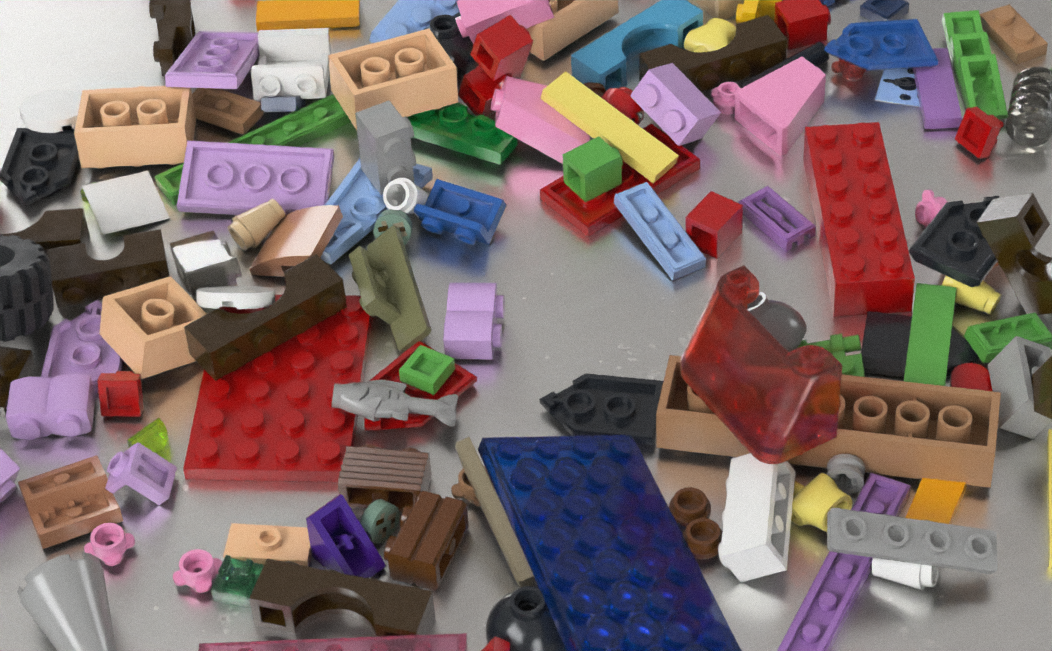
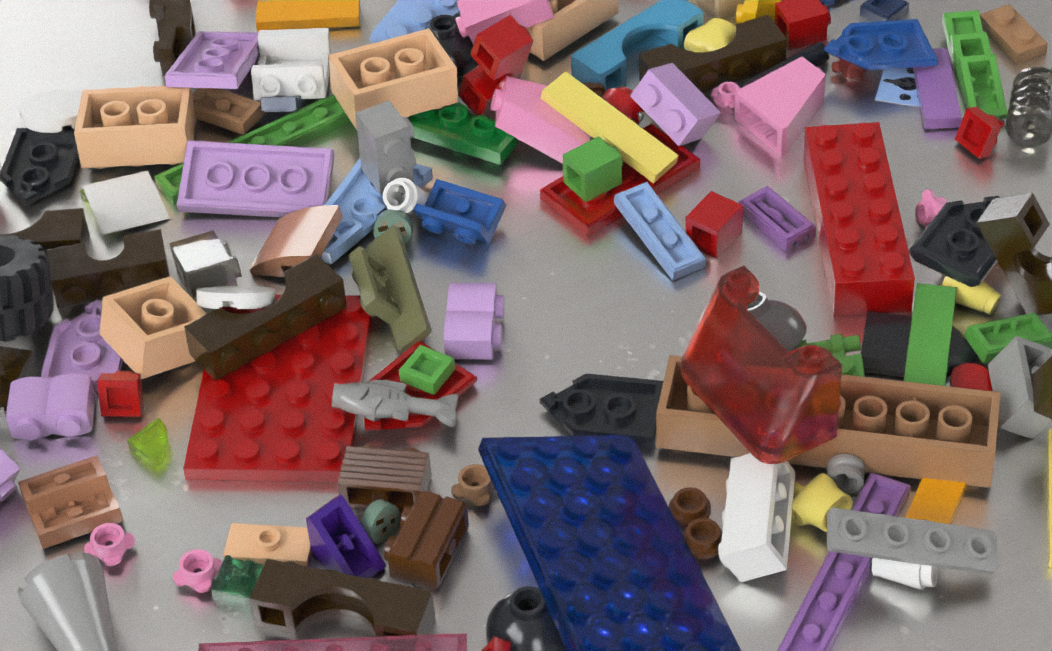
lavender bracket [105,442,177,505] -> none
tan cone [227,199,285,250] -> none
dark tan tile [455,437,539,589] -> none

